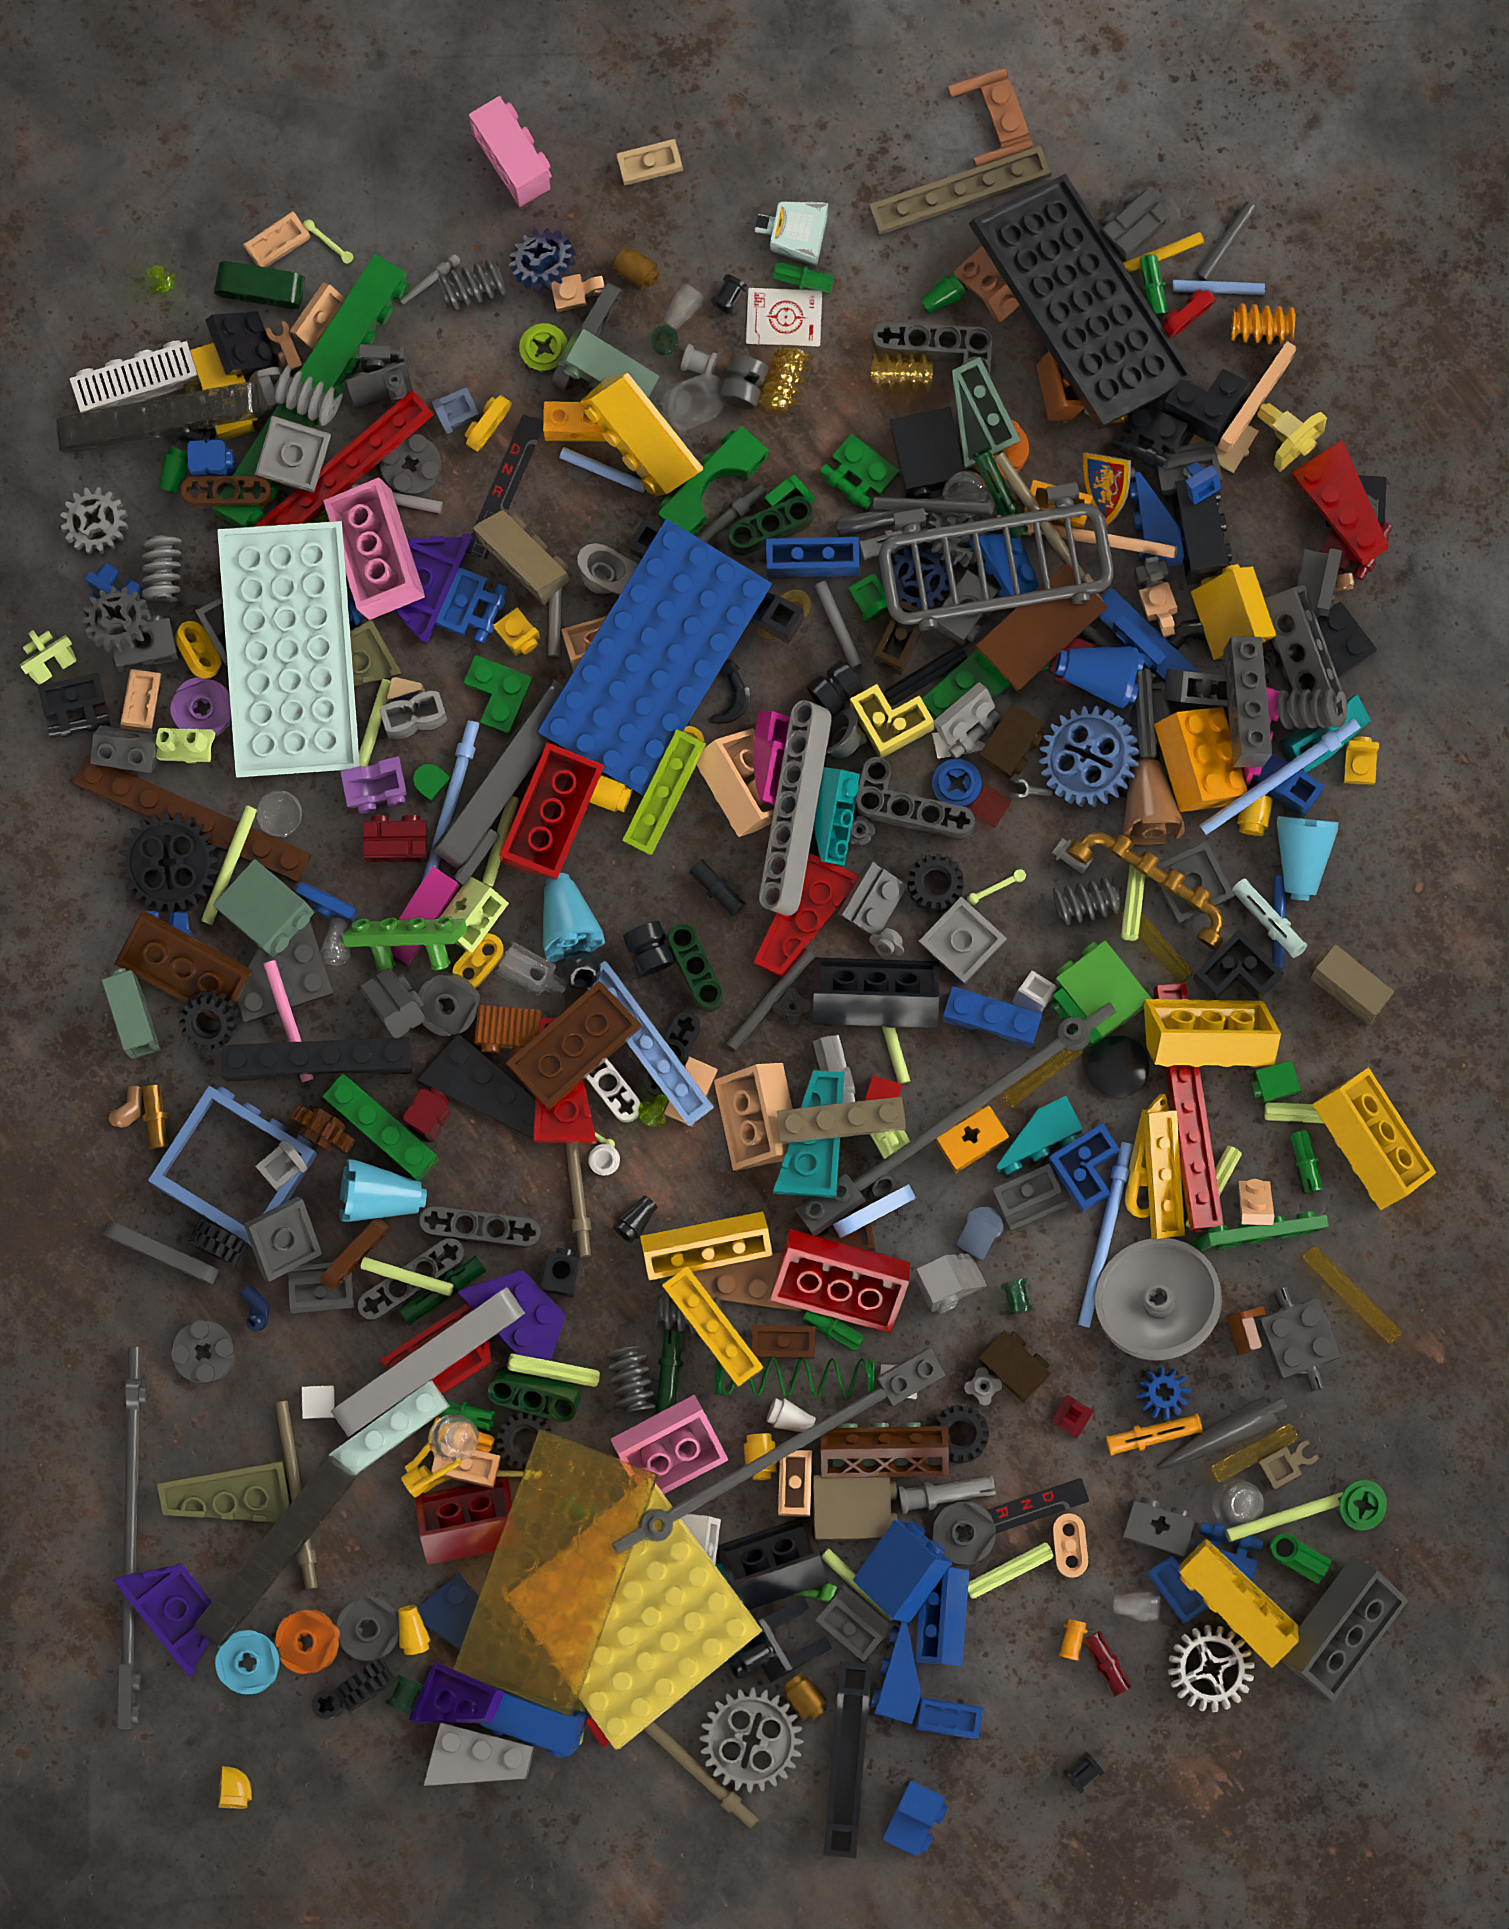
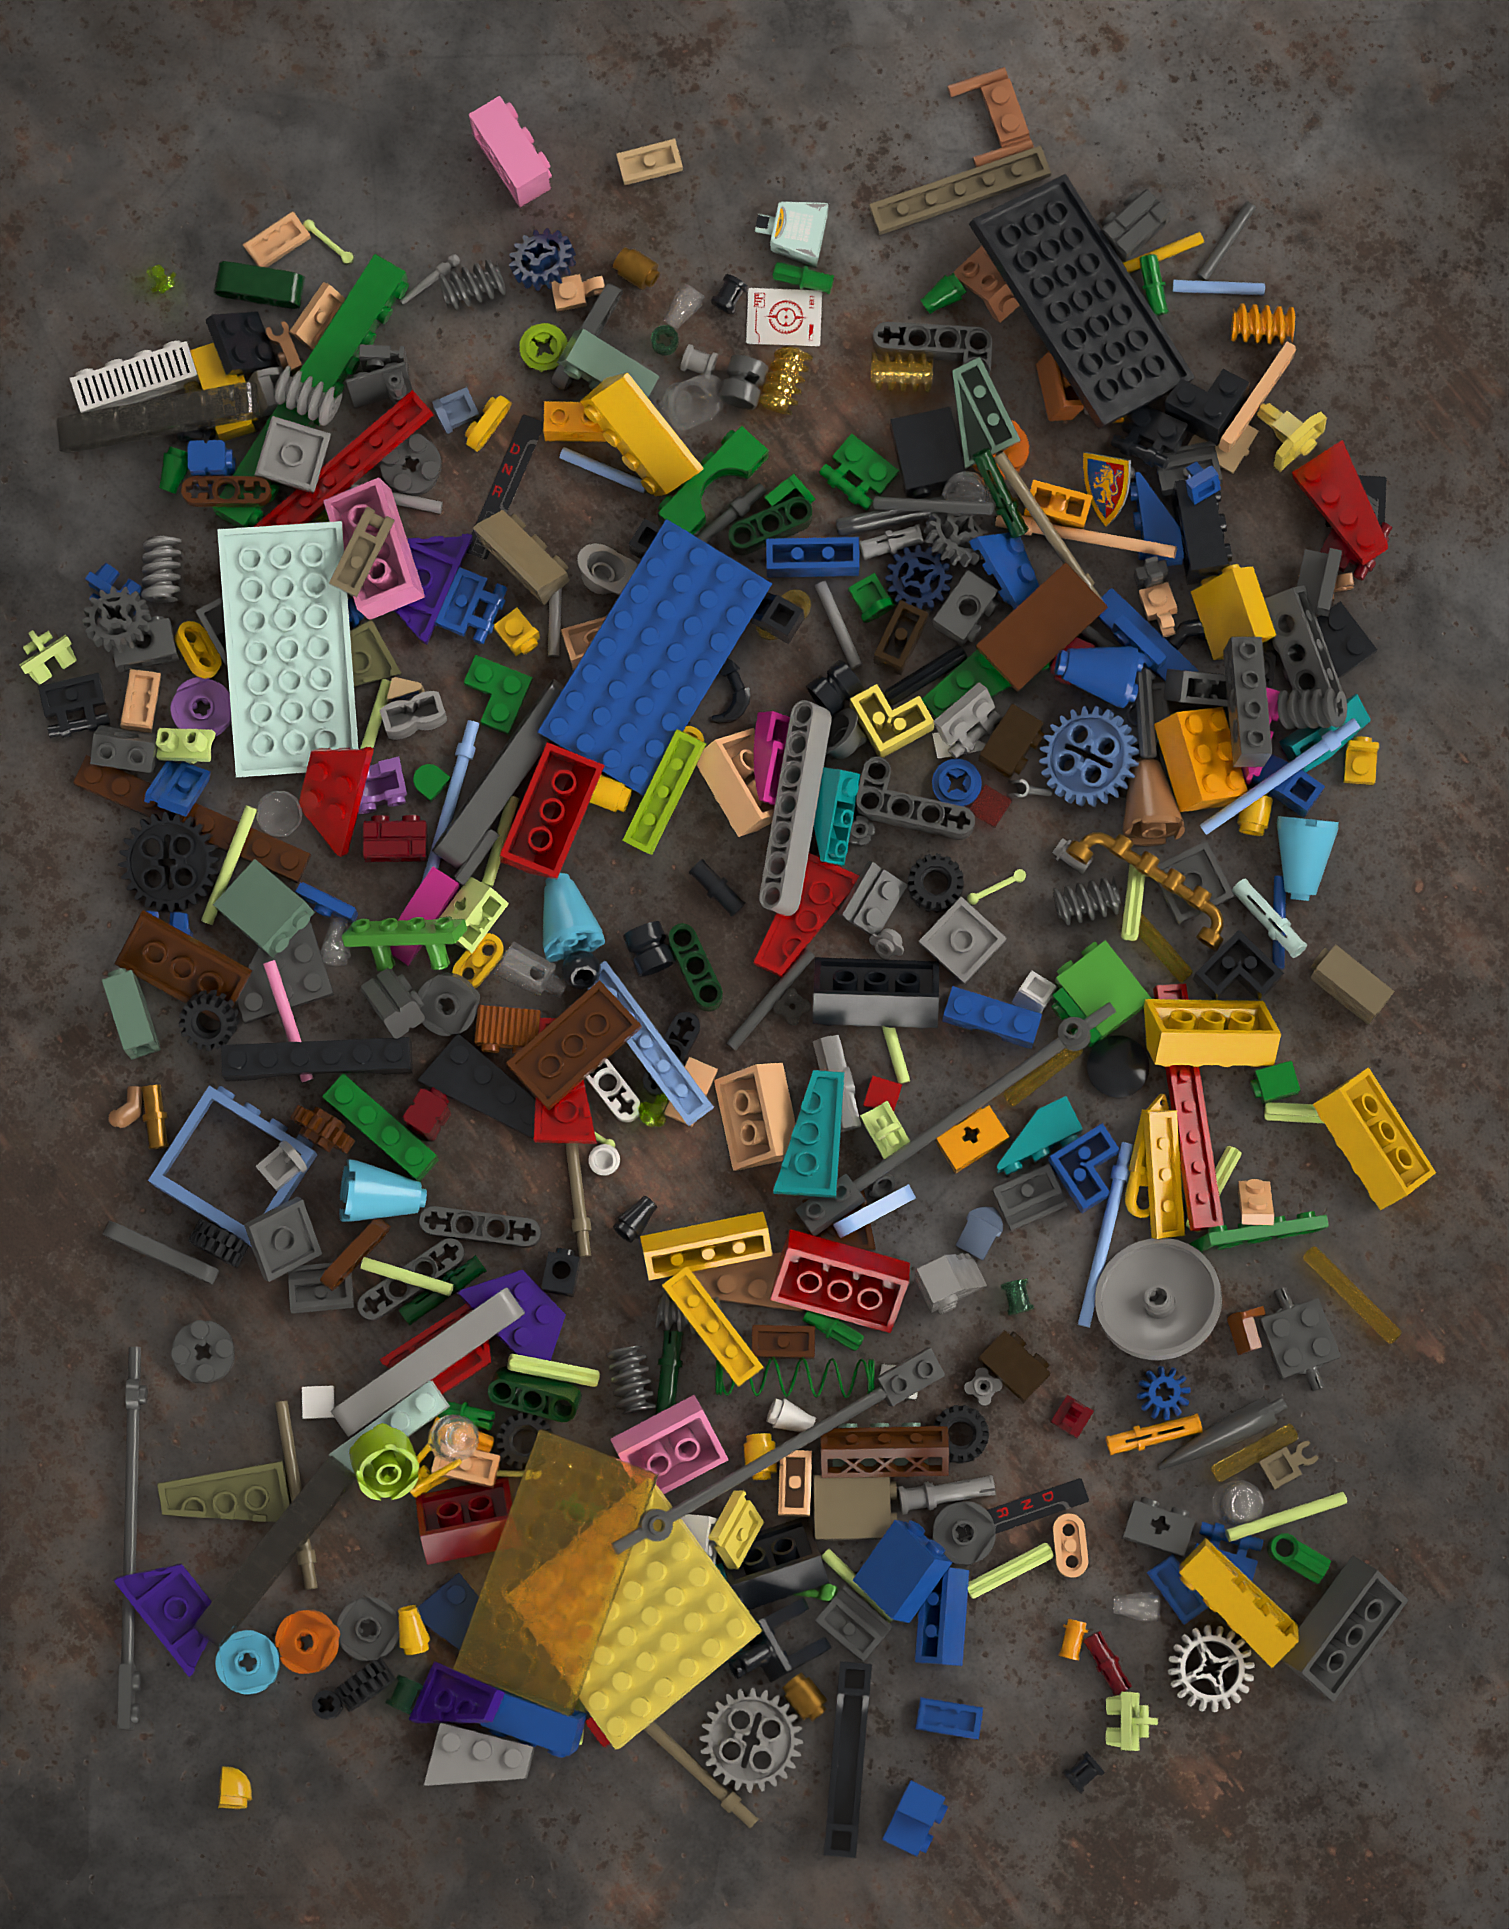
light grey gear [60,487,128,555] -> none
dark blue arm [239,1284,270,1331] -> none
dark tan plate [777,1097,906,1144] -> none
blue slope [871,1622,921,1725] -> none
dark grey bar [879,482,1114,630] -> none
red plate [1163,289,1217,339] -> none
green axle [1290,1130,1323,1194] -> none
green gear [1338,1480,1387,1531] -> none
none -> blue plate [144,761,211,817]
none -> red wing [298,747,374,857]
none -> dark tan plate [329,506,395,598]
none -> lime brick [349,1423,419,1501]
none -> light yellow plate [708,1490,764,1569]
none -> yellowish green hips [1106,1692,1158,1751]

